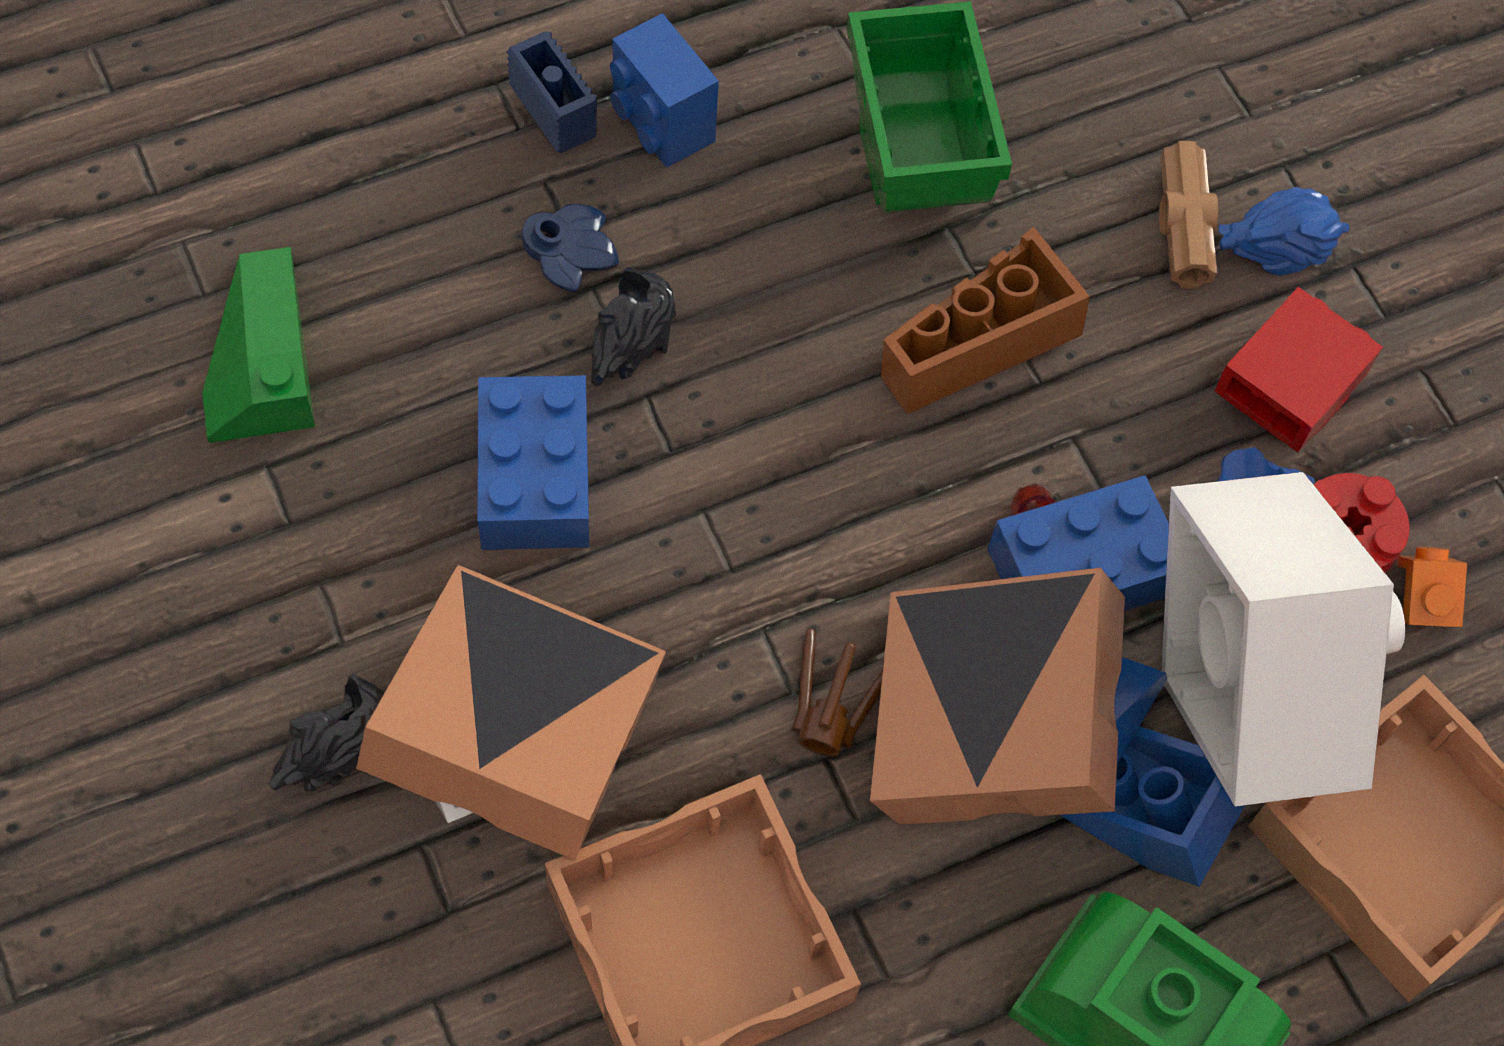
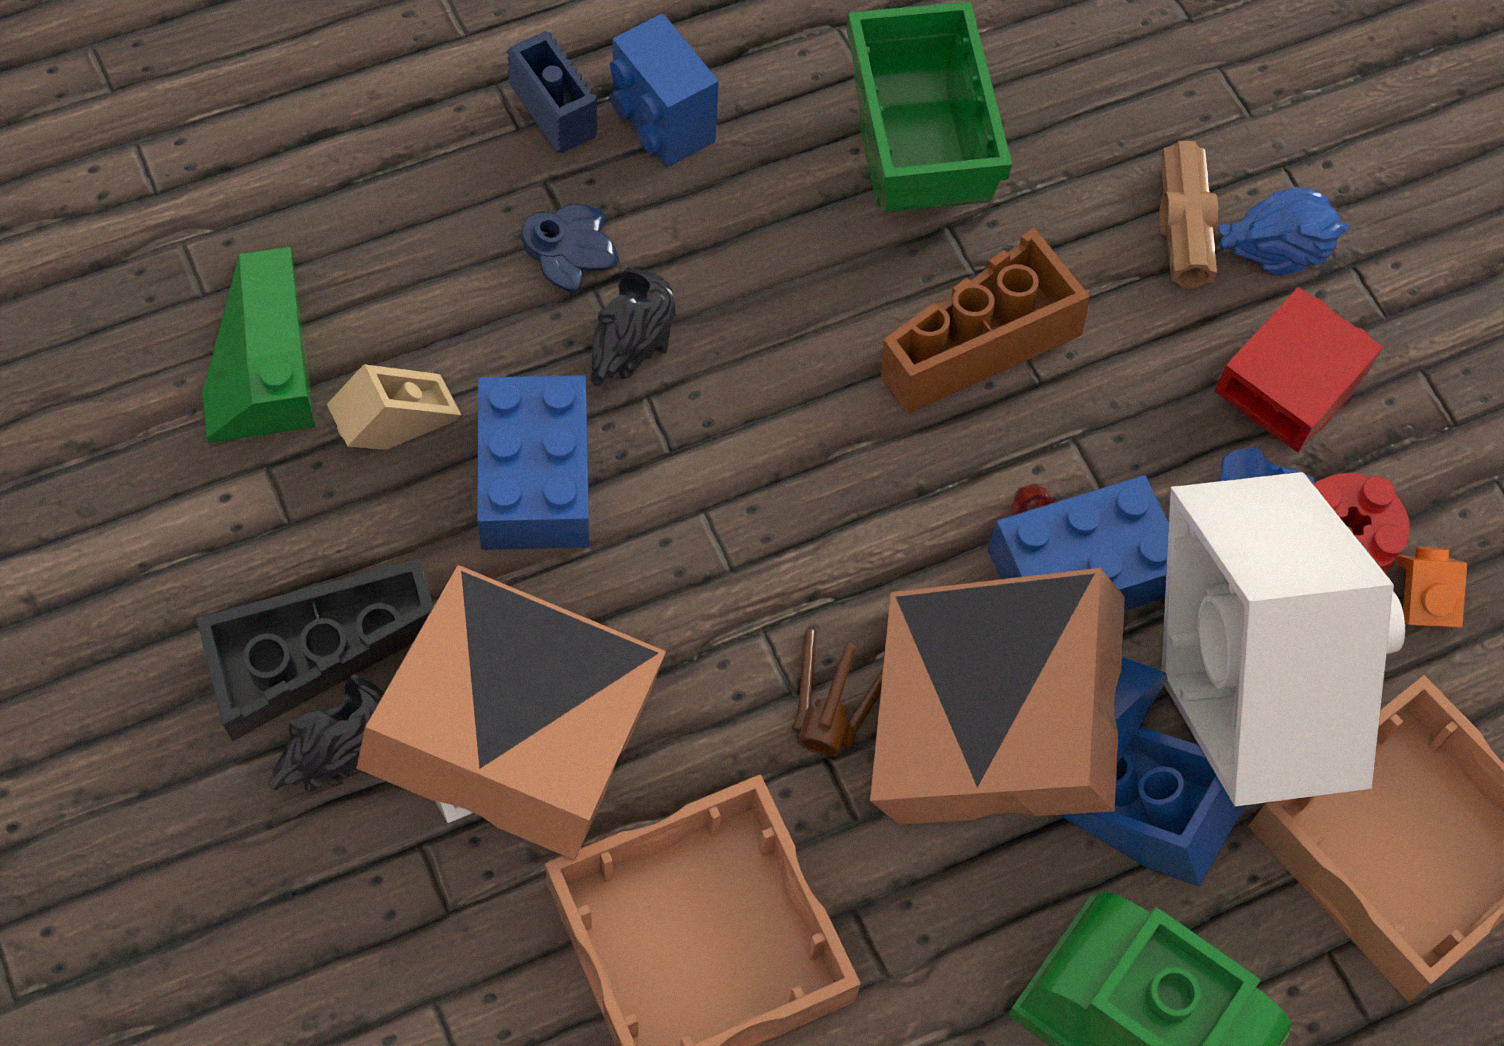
none -> black wedge [196,558,434,742]
none -> tan slope [327,364,461,450]

